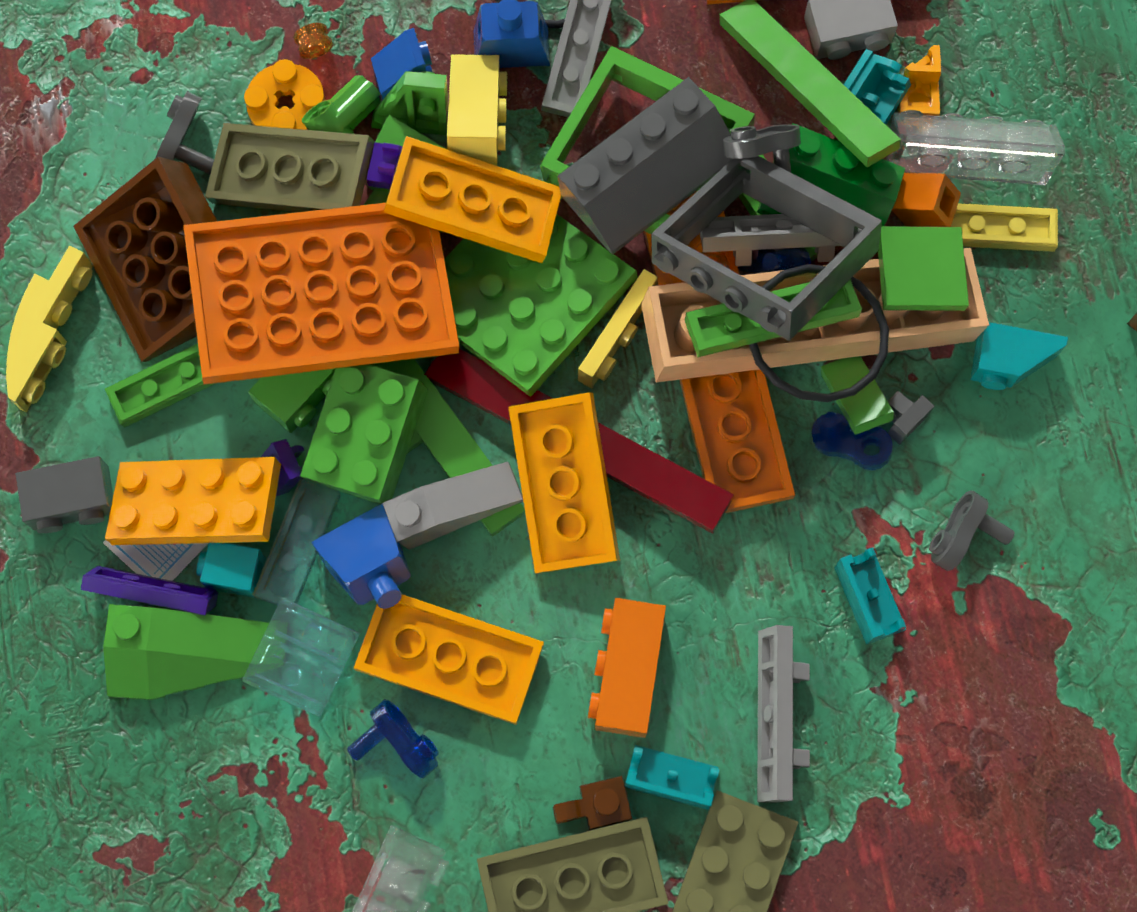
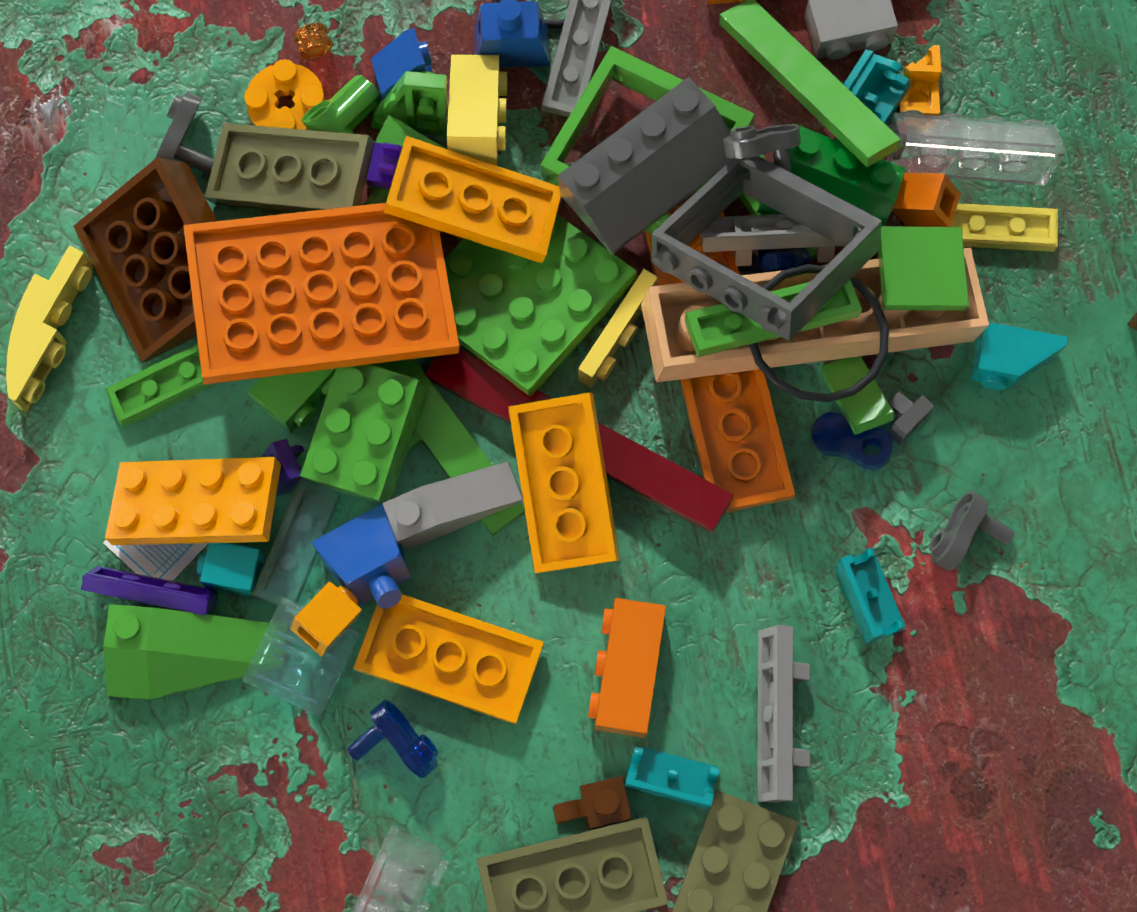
dark grey brick [15,456,113,533] -> none
none -> light orange brick [290,581,362,657]

